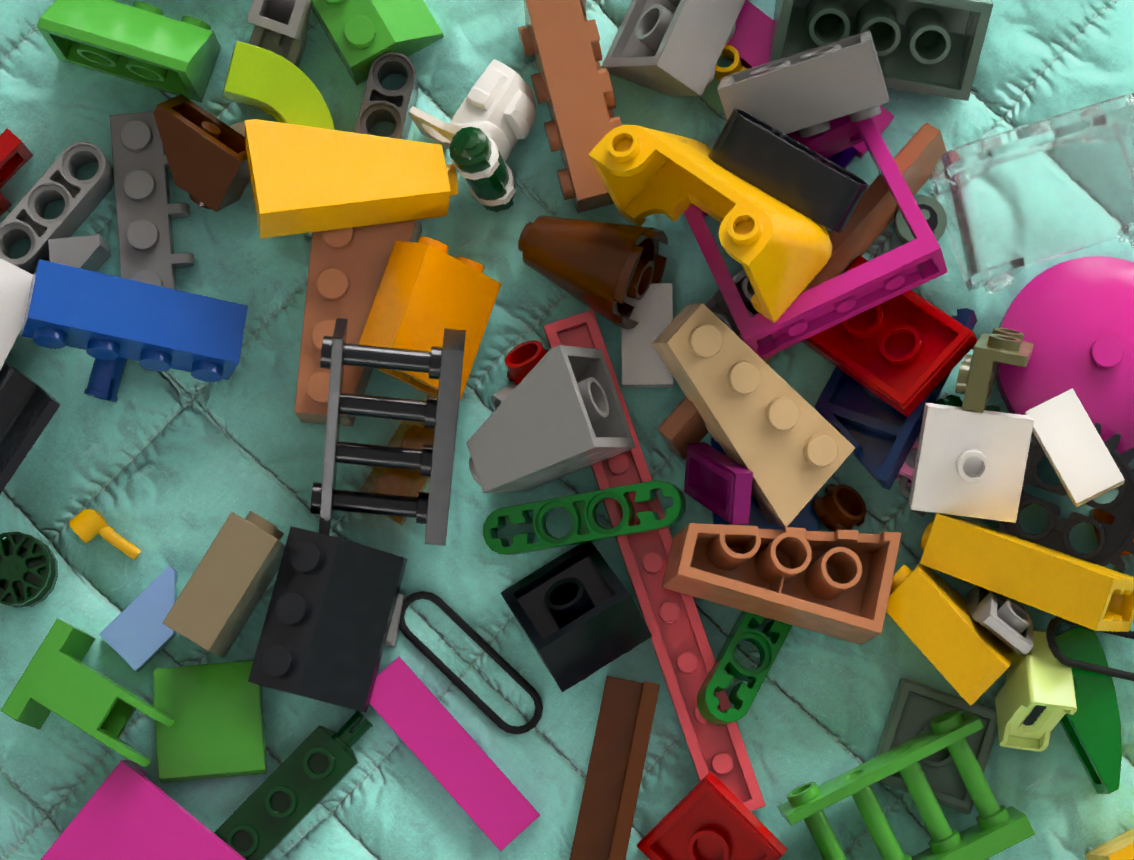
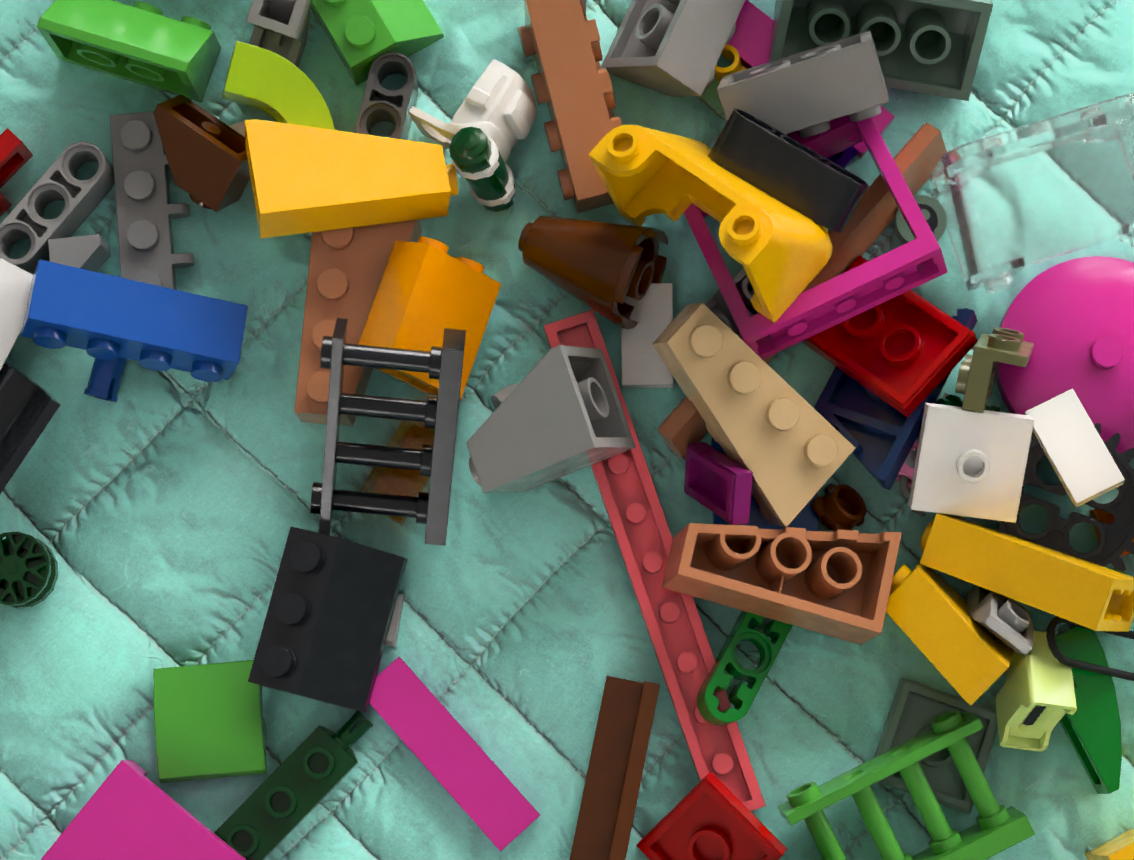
bright green piece [0,618,176,768] -> none
yellow hand [69,509,142,561] -> none
light blue tile [99,565,178,672] -> none
dark tan brick [162,511,285,658] -> none
black piece [399,591,543,734] -> none
green beam [483,480,686,555] -> none
black slope [500,542,652,692] -> none
red plate [505,340,549,385] -> none

